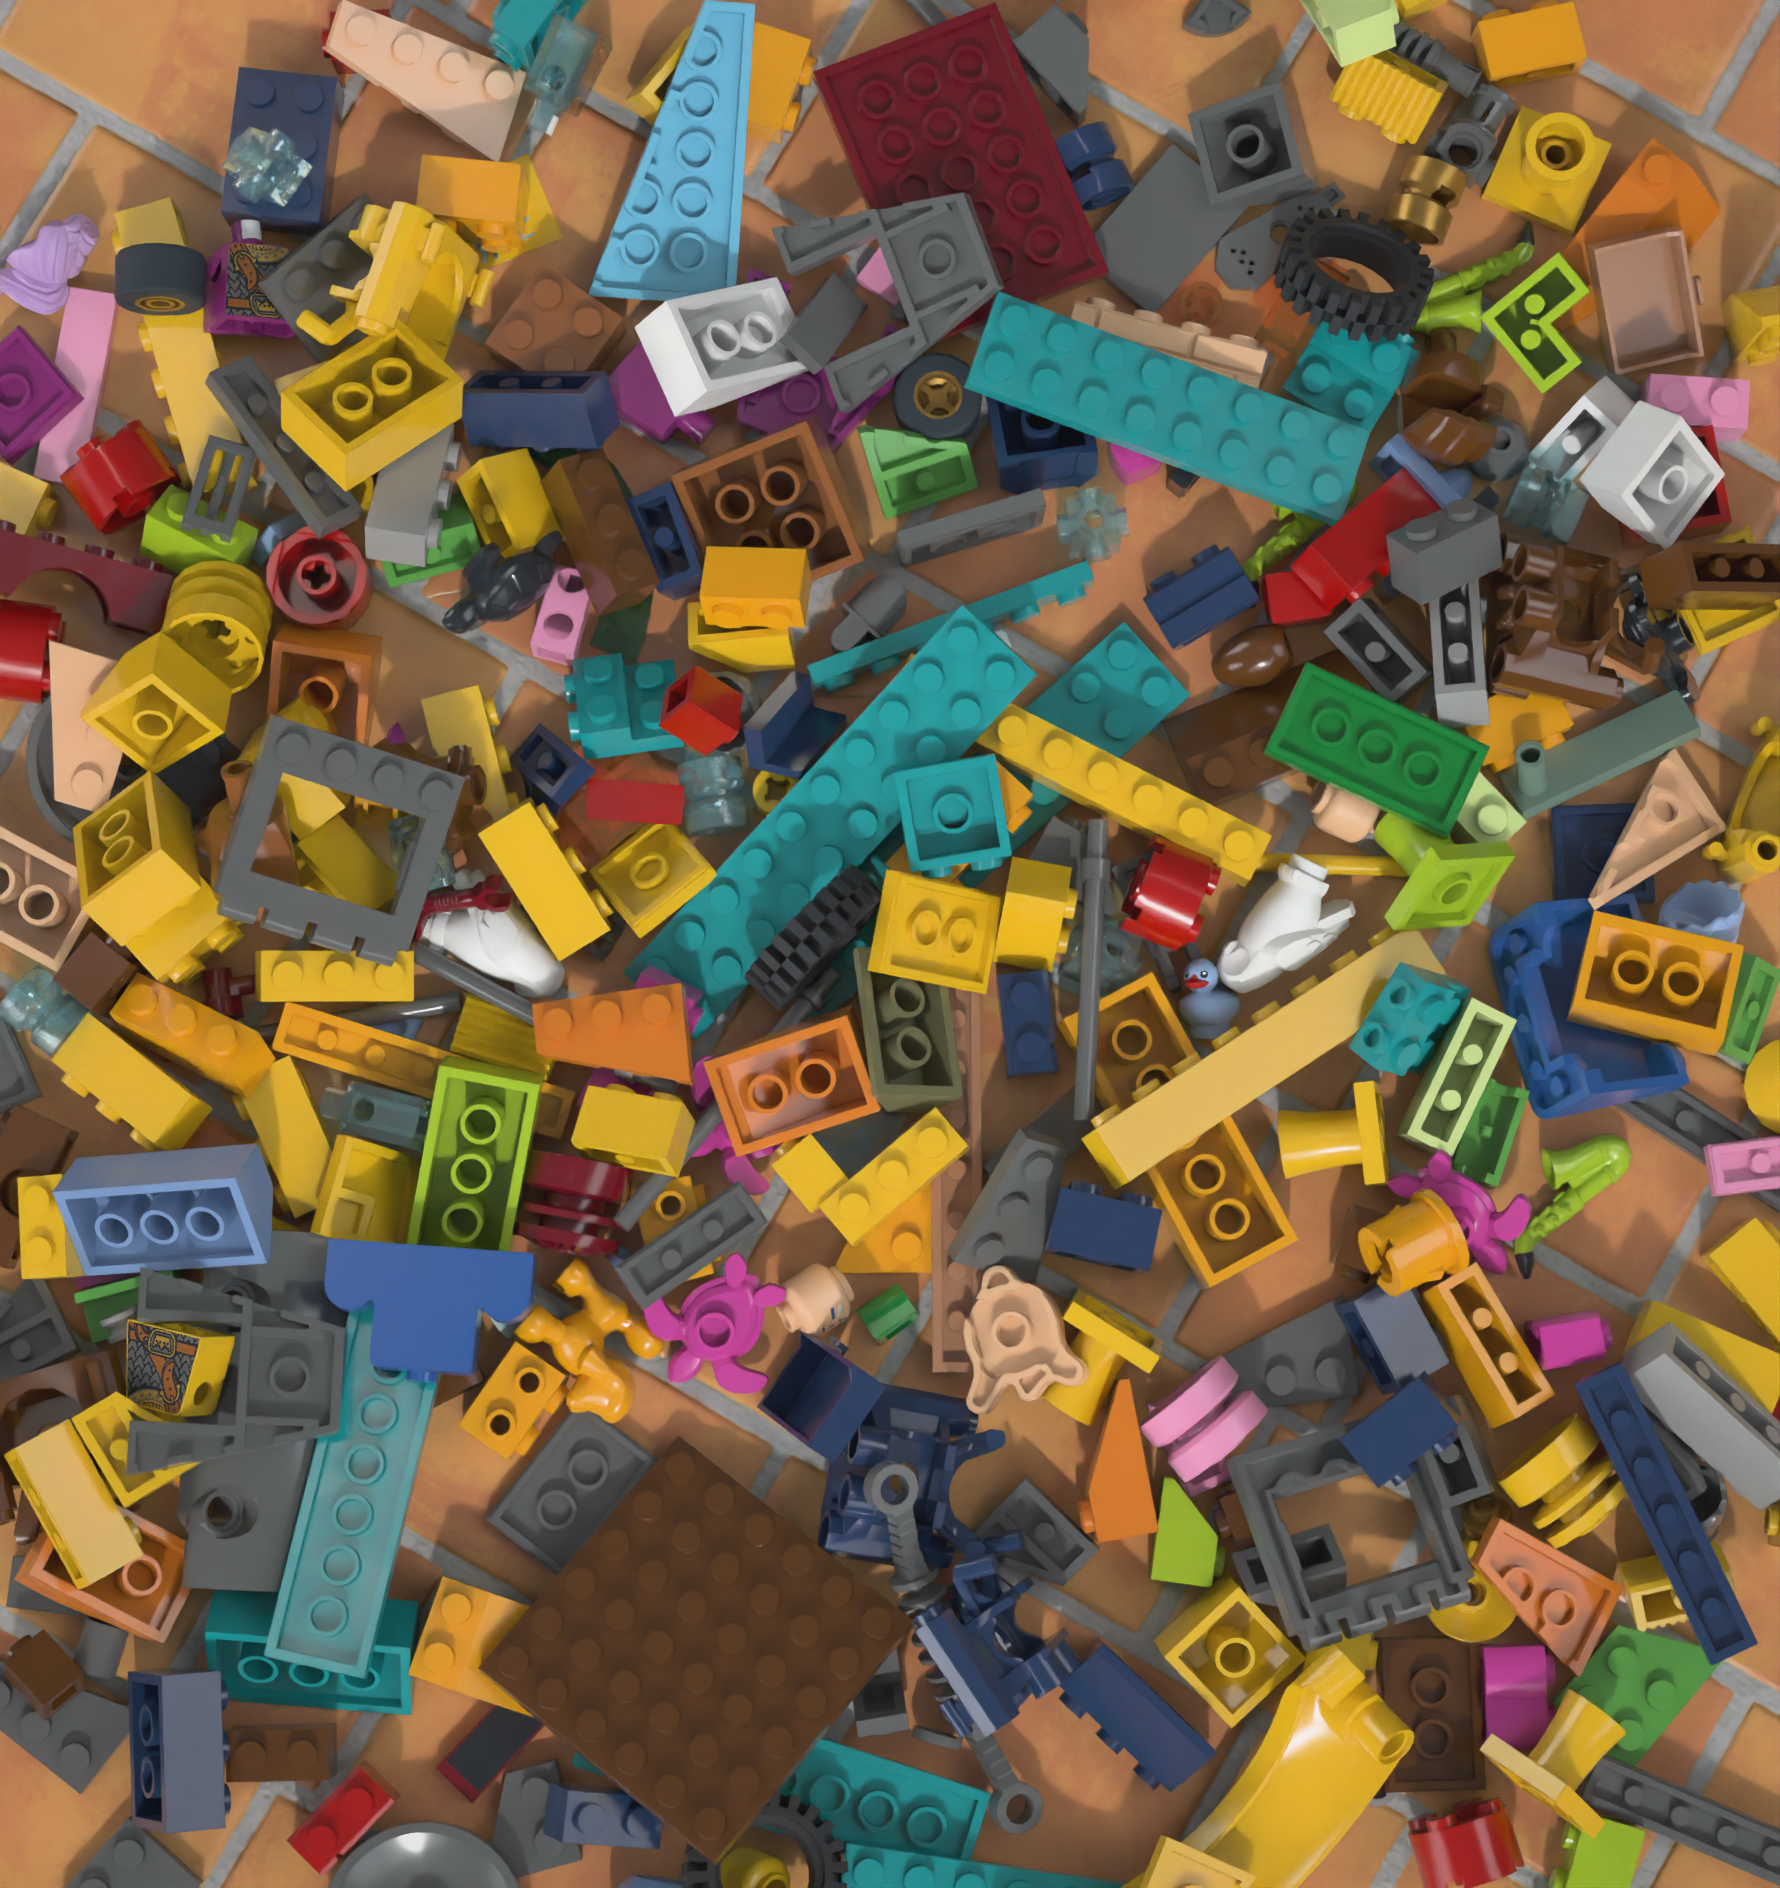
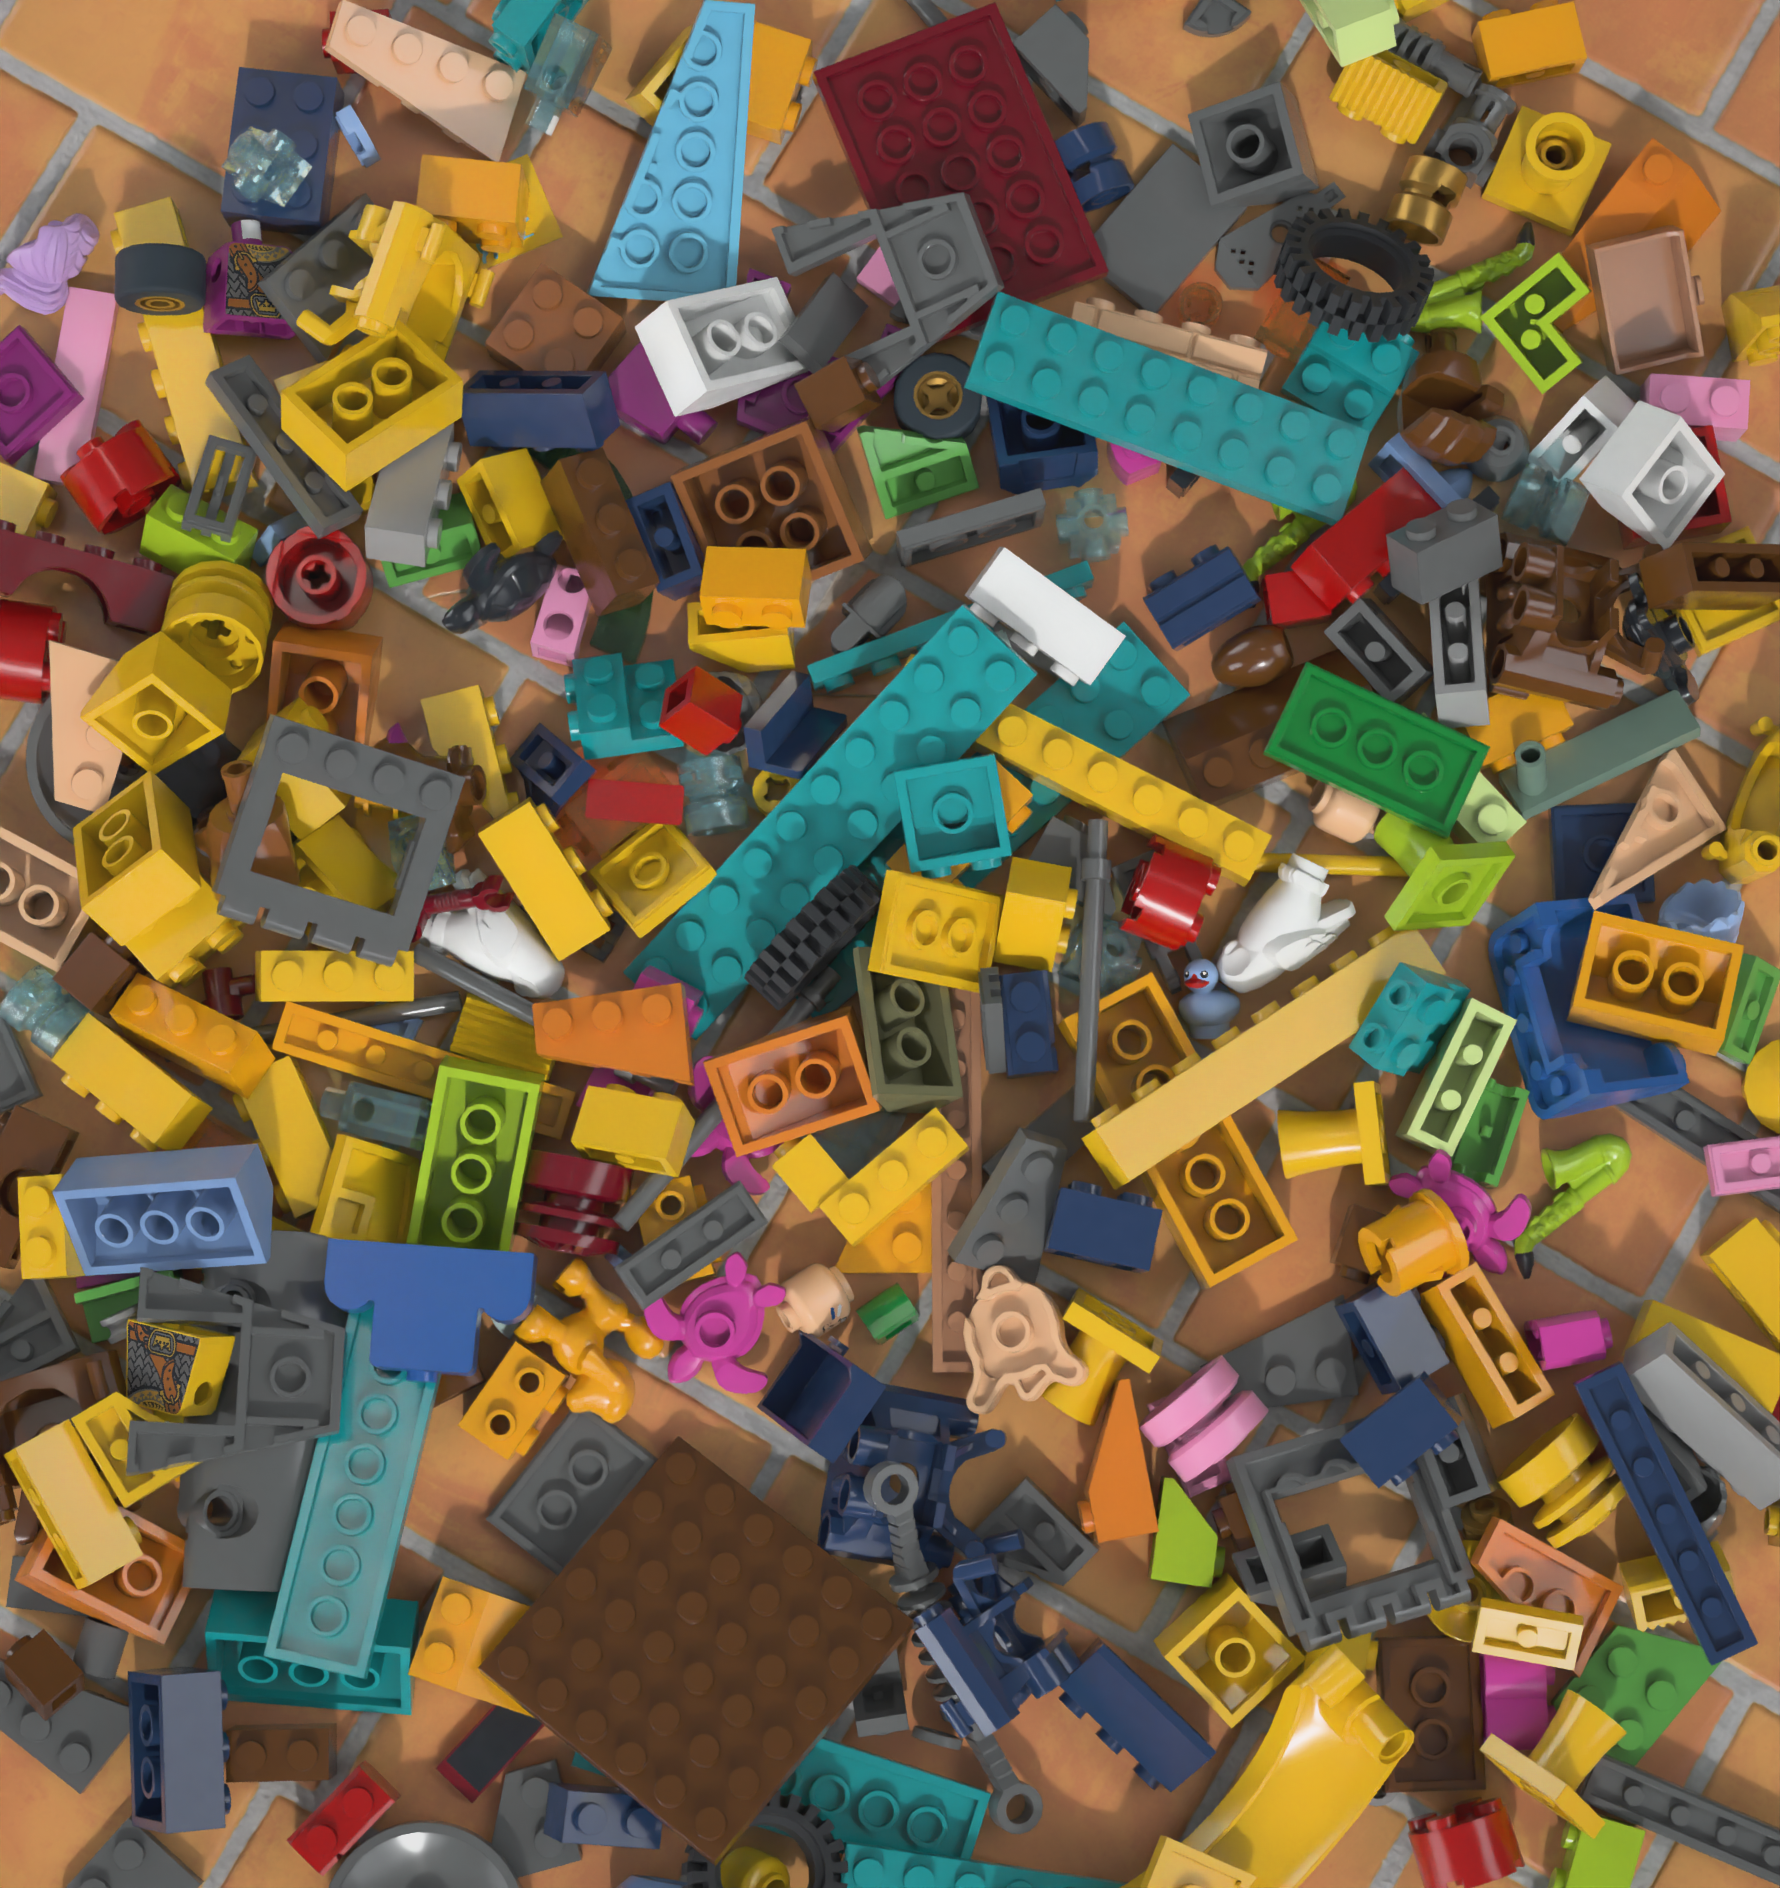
none -> light blue tile [335,104,381,168]
none -> reddish brown brick [794,355,883,433]
none -> white brick [964,547,1126,687]
none -> dark grey tile [978,967,1006,1074]
none -> yellow plate [1472,1597,1584,1670]

